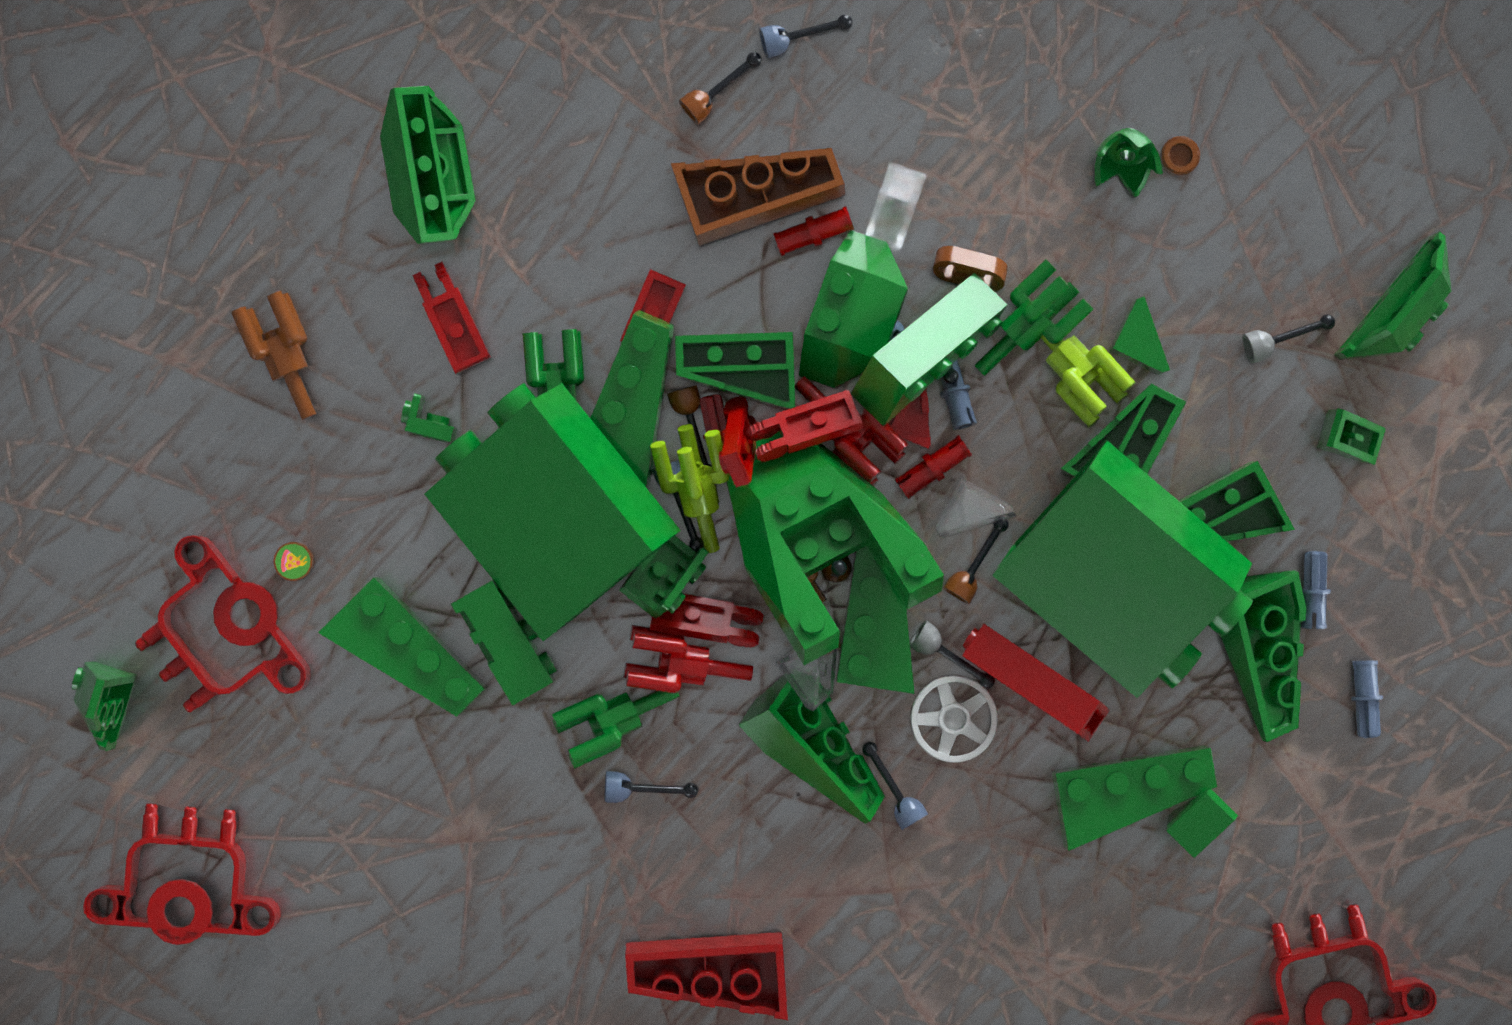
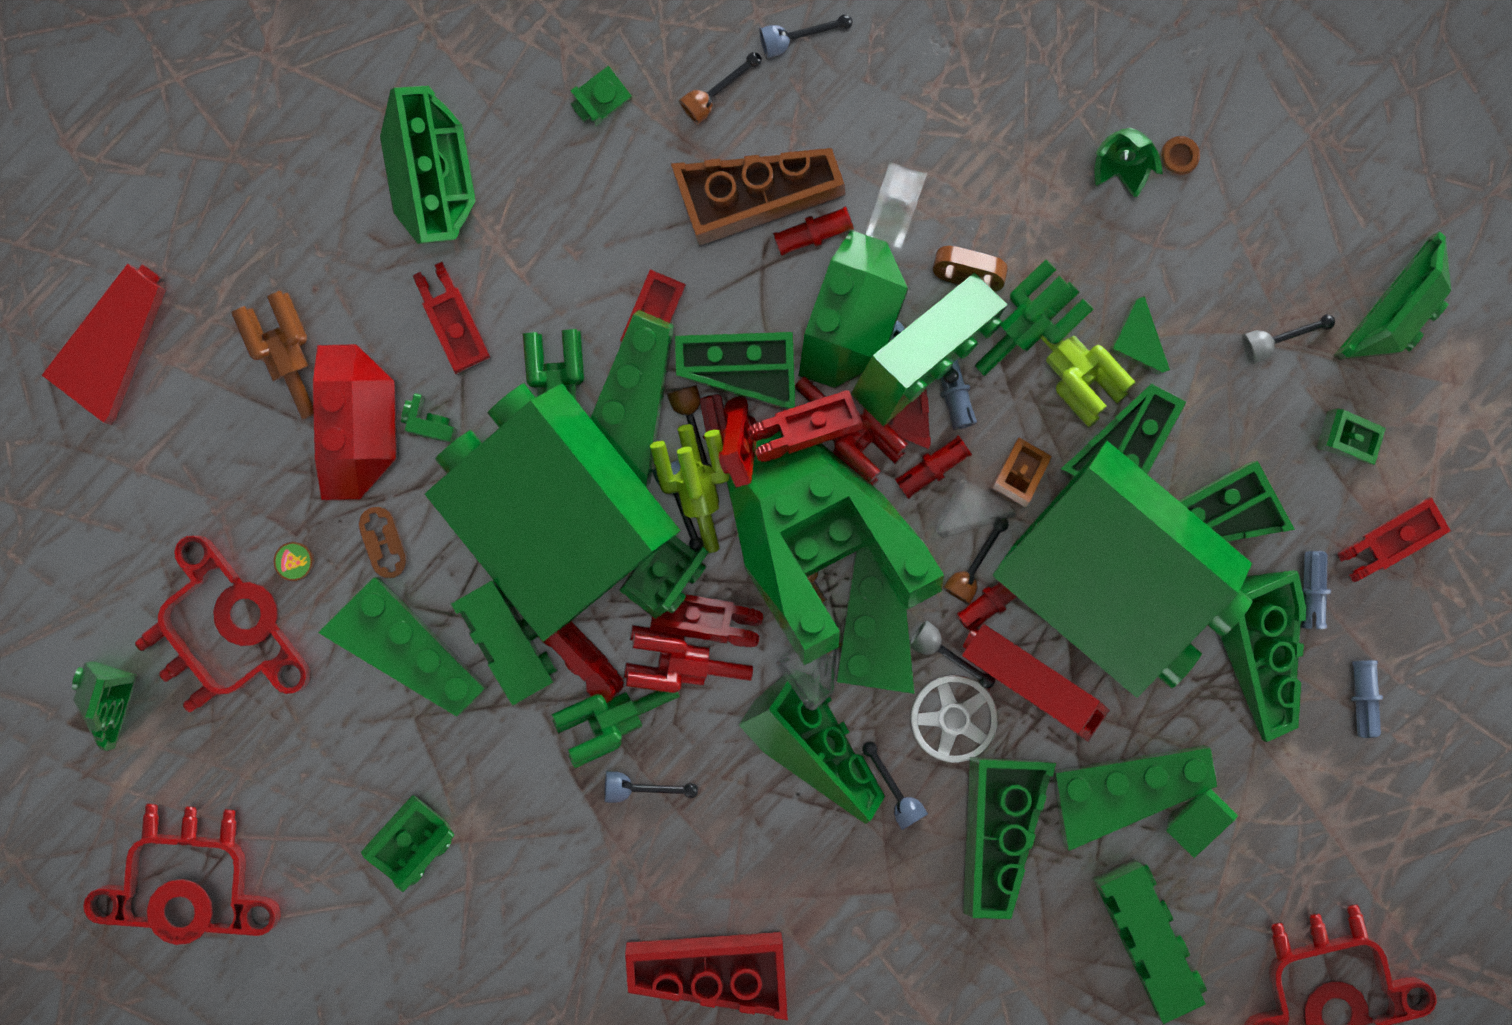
dark orange hinge [821,556,852,583] -> none
none -> red slope [42,263,166,425]
none -> red wedge [313,344,397,500]
none -> dark orange beam [359,507,408,578]
none -> green bracket [361,795,455,892]
none -> red hinge [538,621,625,703]
none -> green bracket [570,66,632,126]
none -> red pin [956,582,1017,633]
none -> green wedge [963,757,1056,919]
none -> dark orange slope [988,437,1052,509]
none -> green wedge [1092,858,1207,1025]
none -> red hinge [1337,497,1451,583]

